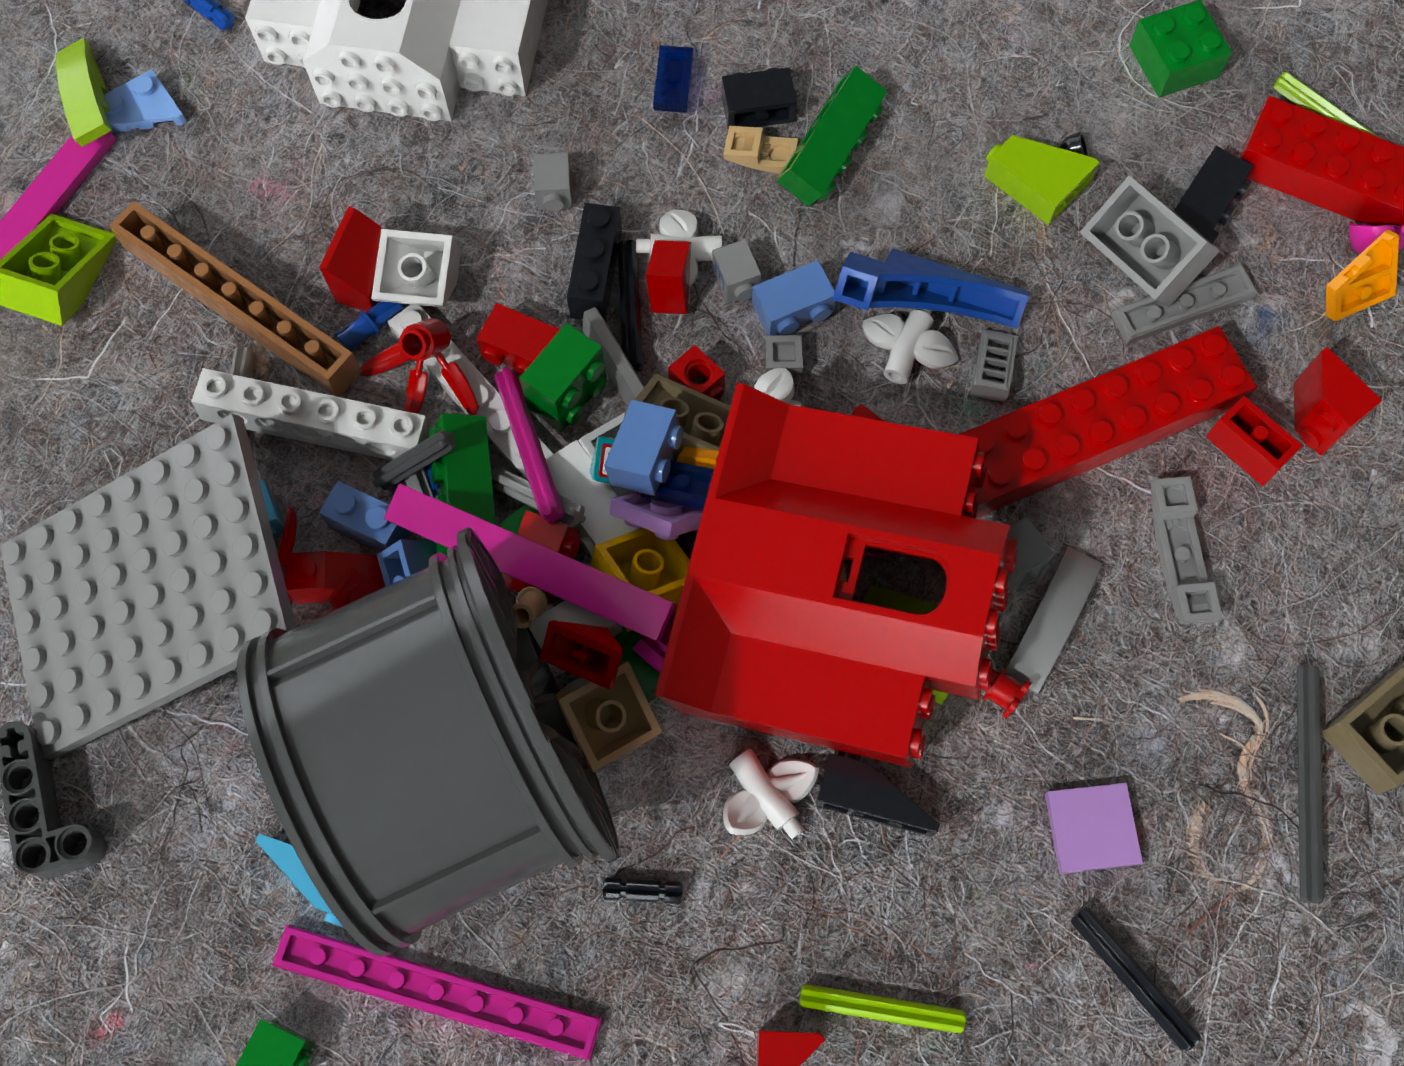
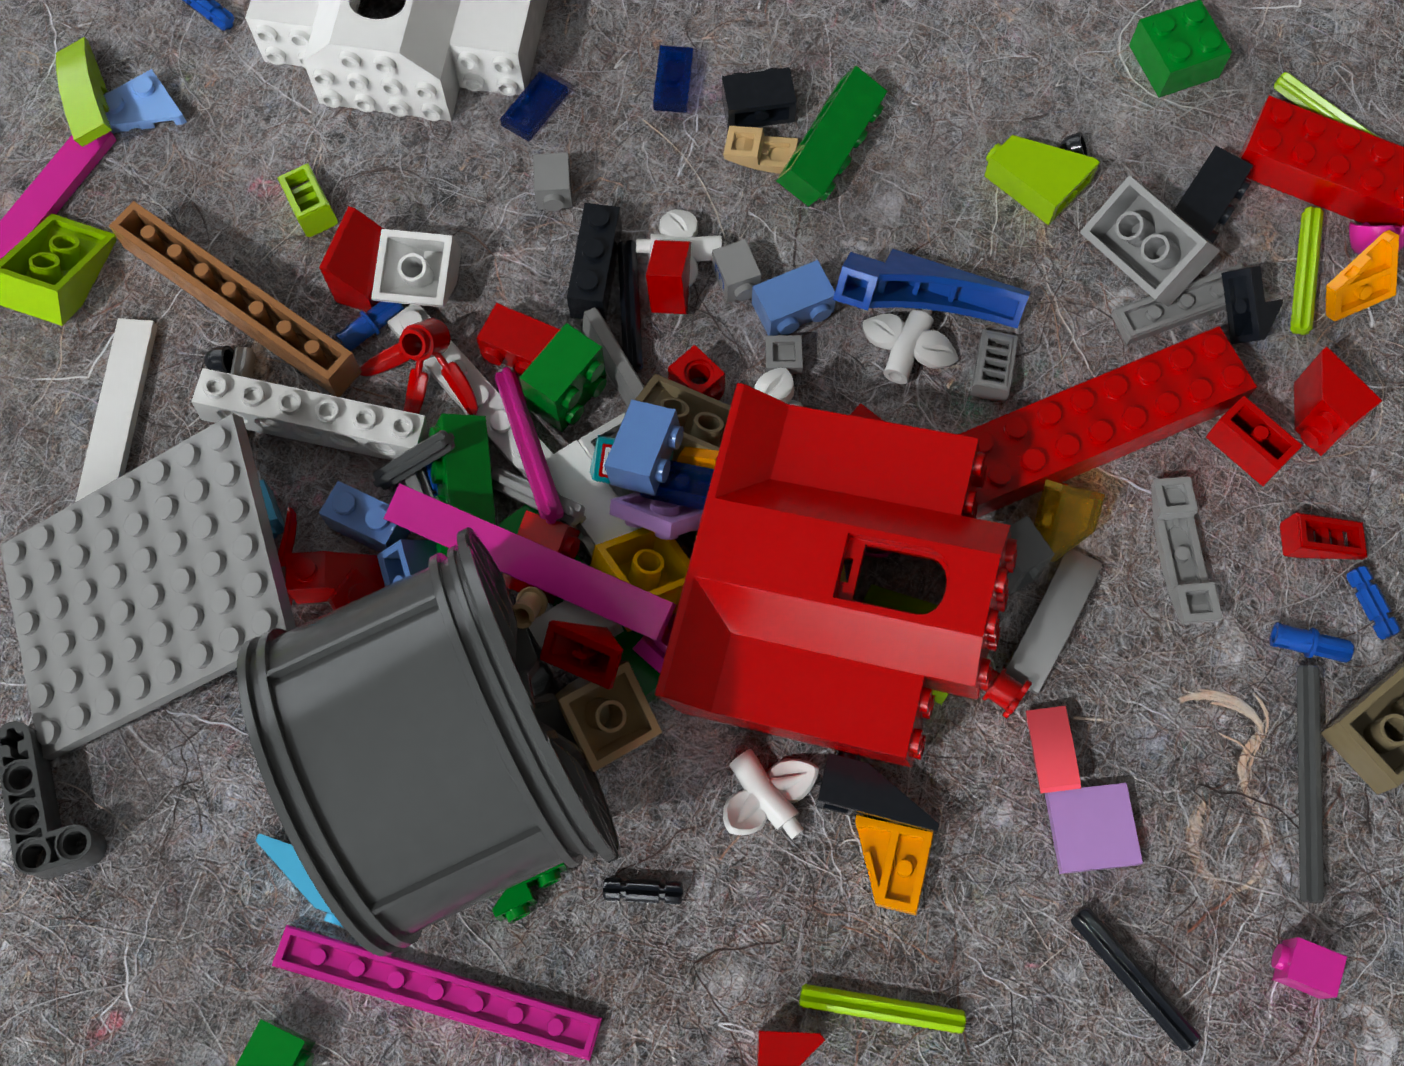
none -> white tile [75,318,158,502]
none -> black hinge [204,346,234,374]
none -> lime slope [277,163,338,237]
none -> green slope [492,863,567,923]
none -> clear blue tile [500,71,568,142]
none -> light orange wing [855,815,934,916]
none -> coral slope [1026,706,1081,794]
none -> clear yellow slope [1034,479,1105,562]
none -> black slope [1221,266,1283,344]
none -> blue axle [1270,622,1354,663]
none -> dark pink brick [1271,937,1347,999]
none -> red slope [1280,512,1368,560]
none -> lime axle [1290,206,1324,335]
none -> blue axle [1346,566,1401,640]

